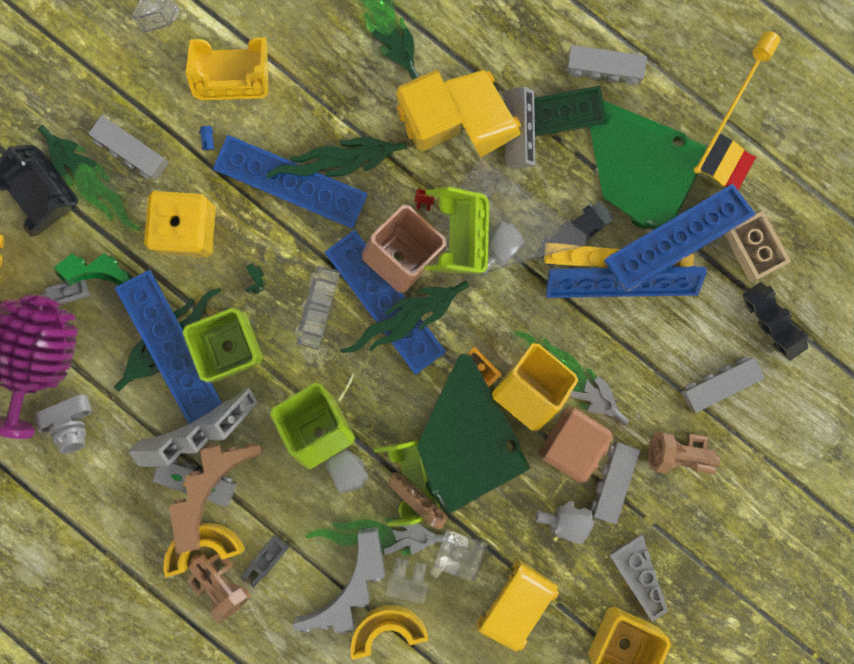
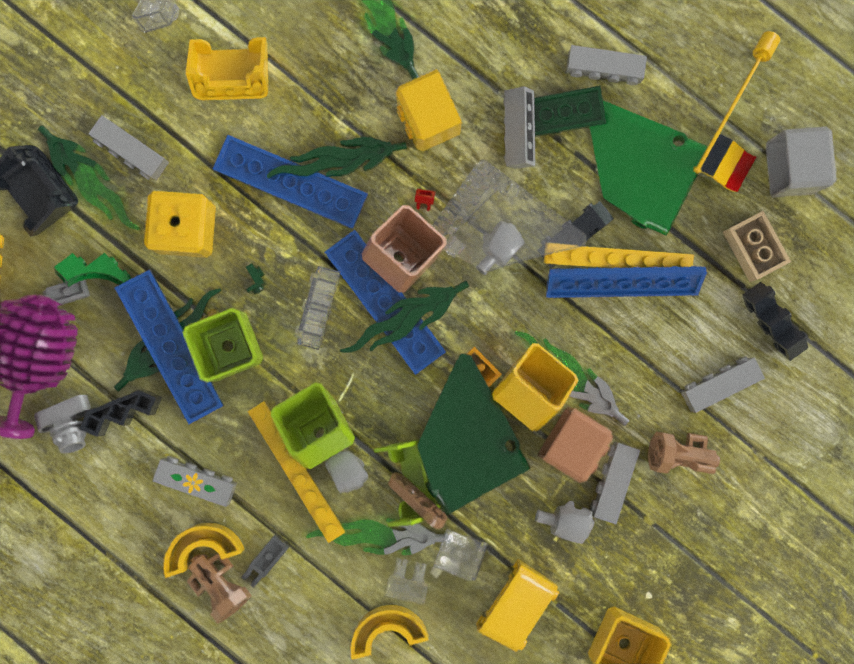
light grey arch [128,388,258,466] -> none
medium nougat arch [169,443,264,553] -> none
blue pin [199,126,214,151] -> none
light grey arch [293,527,385,634] -> none
lime windscreen [424,187,489,273] -> none
yellow windscreen [444,70,521,158] -> none
blue plate [604,184,756,293] -> none
light grey wing [609,534,668,622] -> none
none -> black brick [79,390,162,437]
none -> yellow plate [248,401,345,543]
none -> light grey plate [766,127,837,198]

